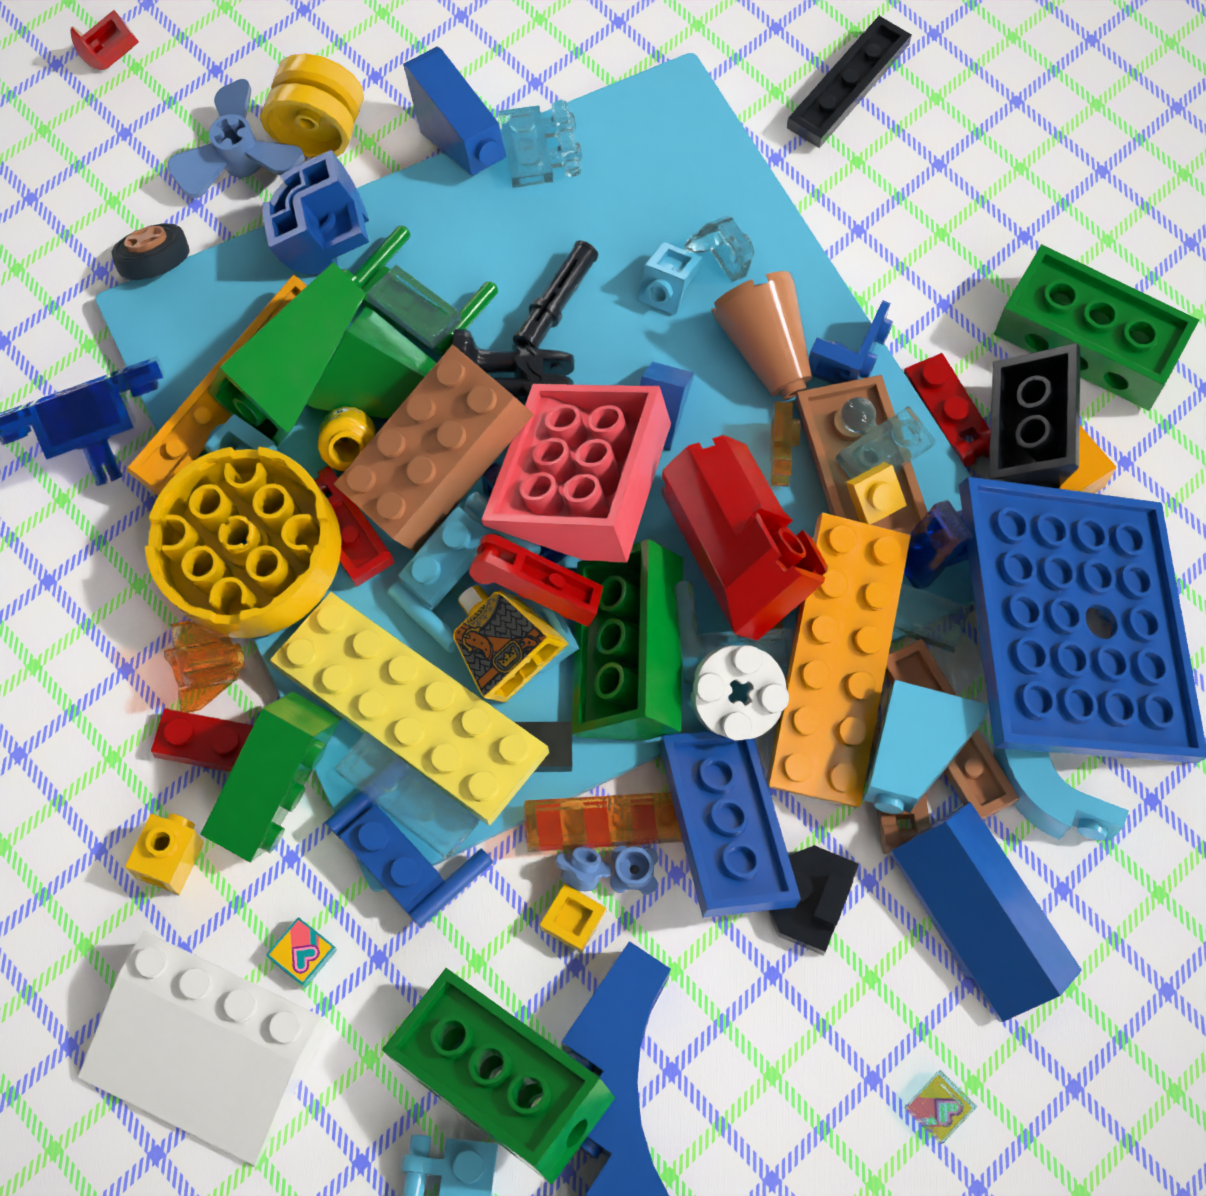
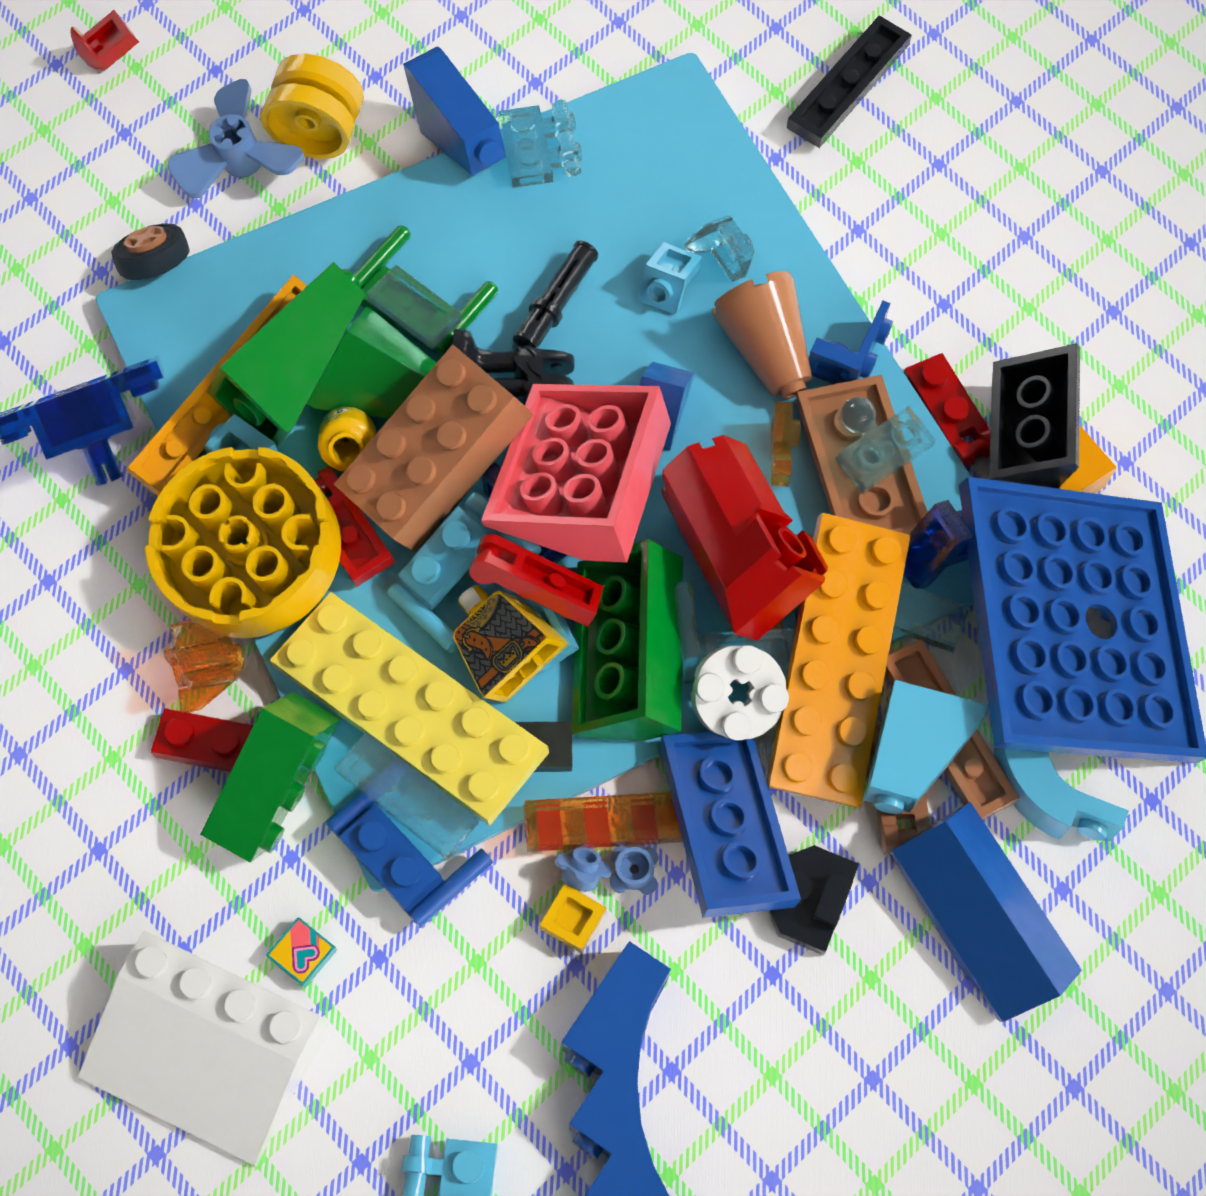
yellow brick [125,813,204,895] -> none
blue brick [262,150,369,274] -> none
green brick [382,968,615,1185] -> none
yellow plate [845,462,907,525] -> none
clear light blue tile [903,1069,978,1145] -> none
green brick [993,244,1200,411] -> none

